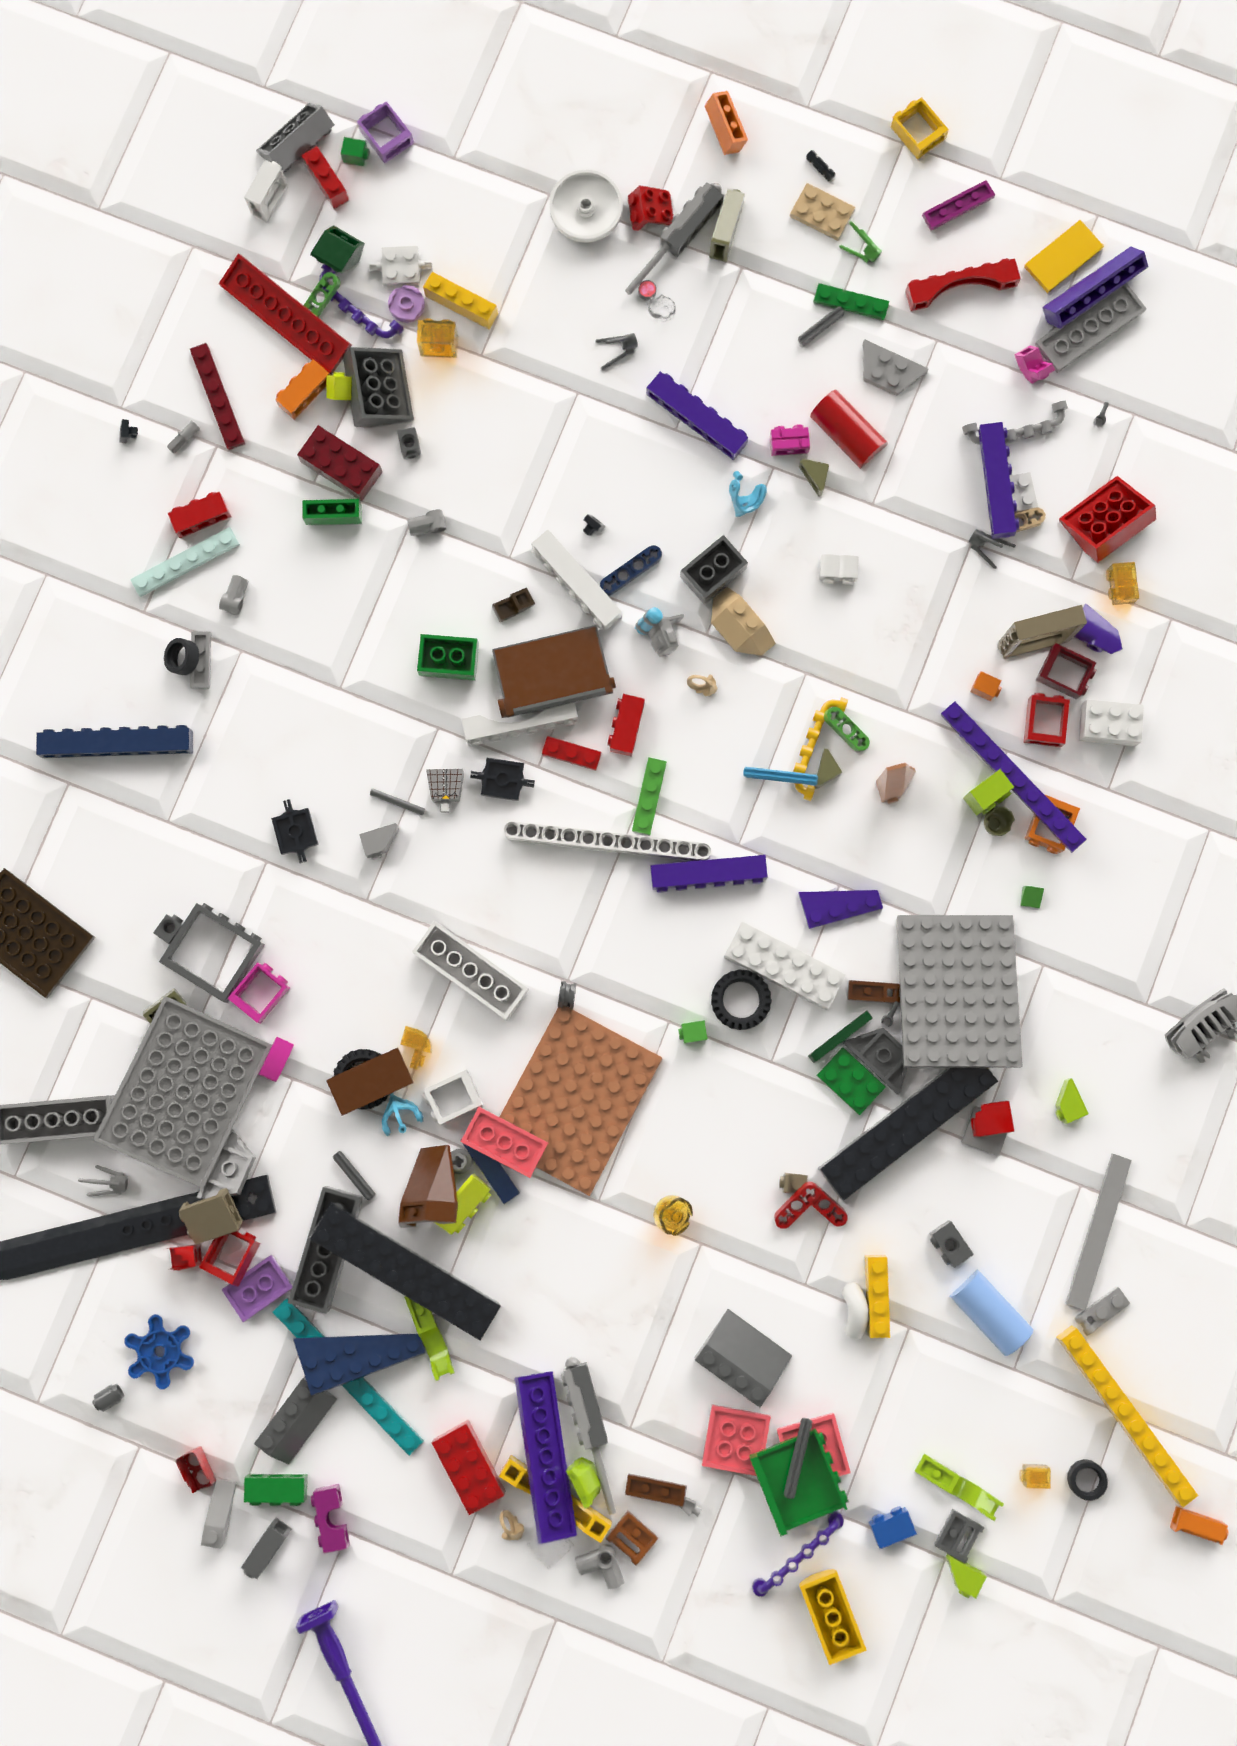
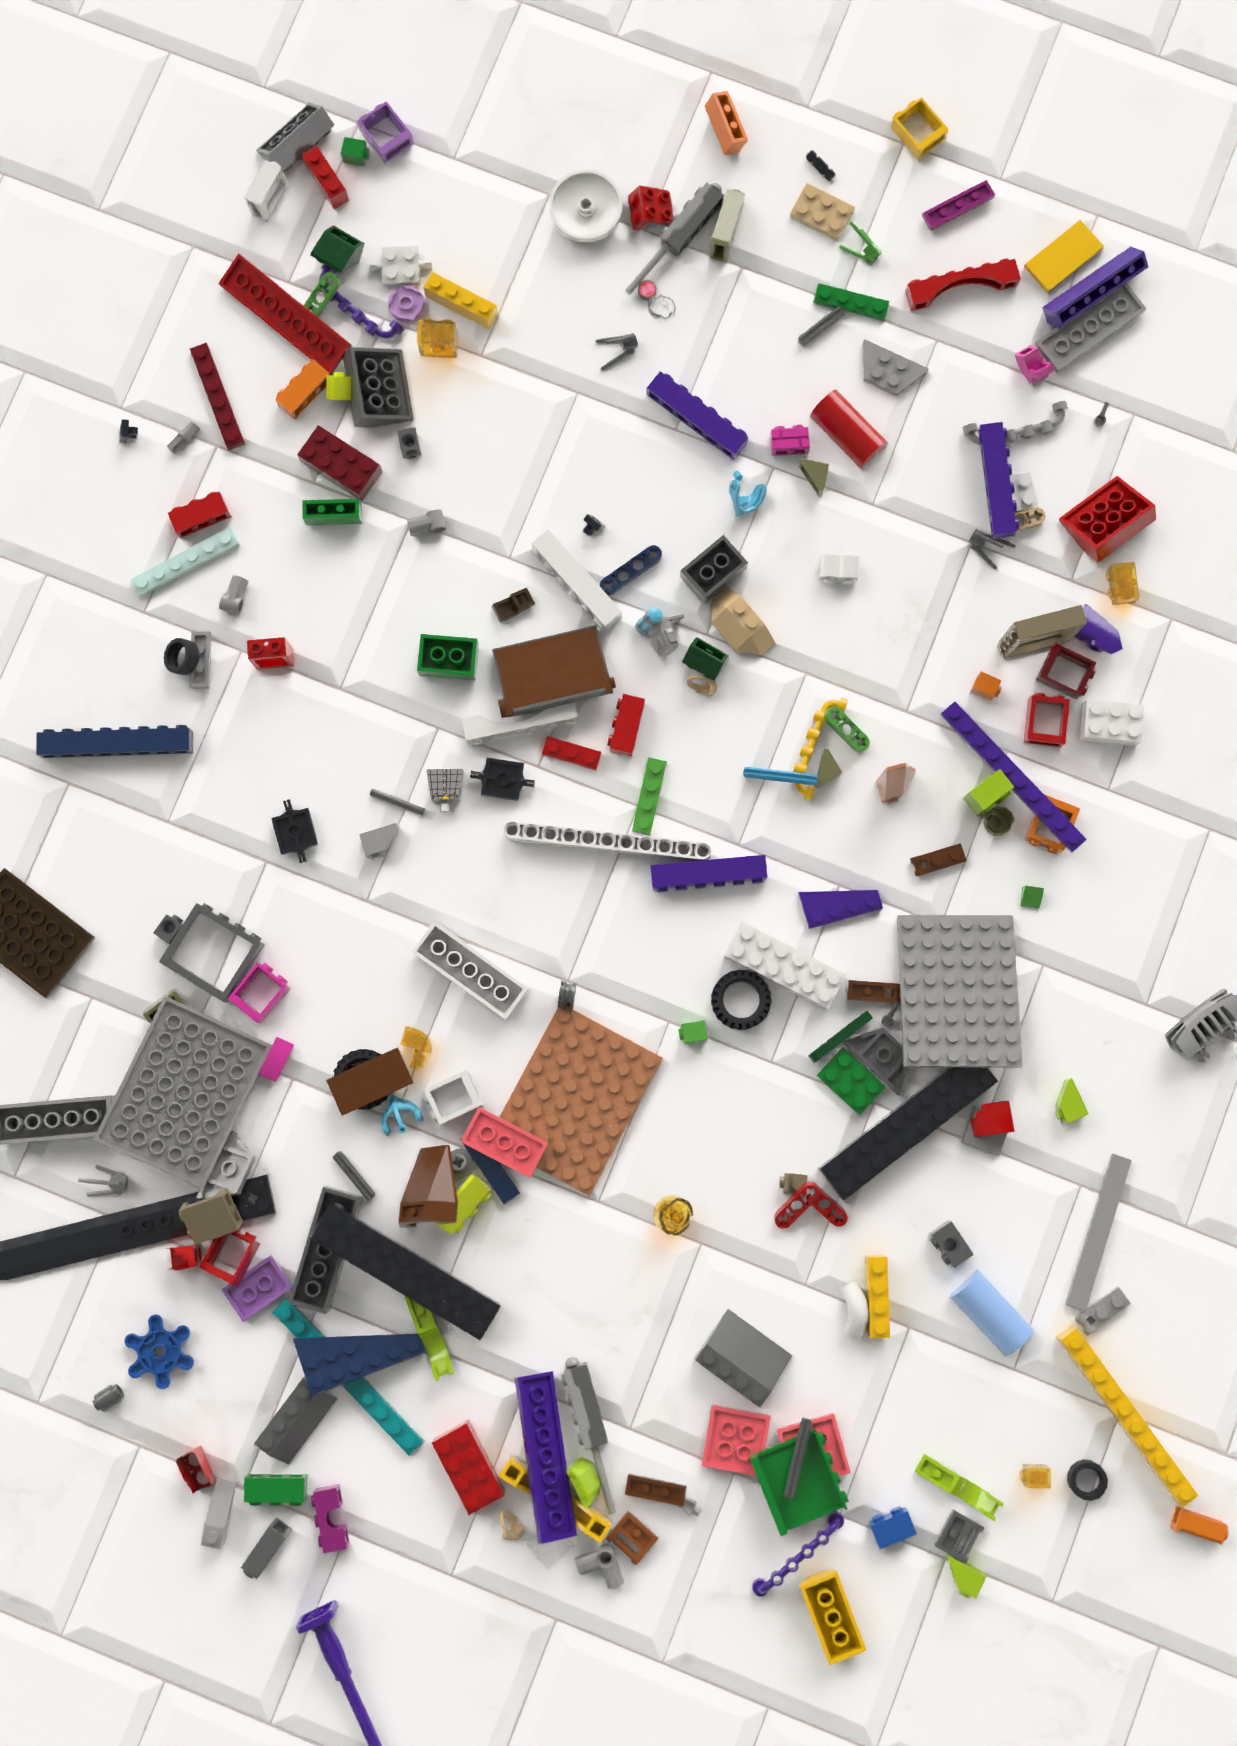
none -> red window [247,637,294,670]
none -> dark green slope [682,637,730,681]
none -> reddish brown plate [910,843,967,877]

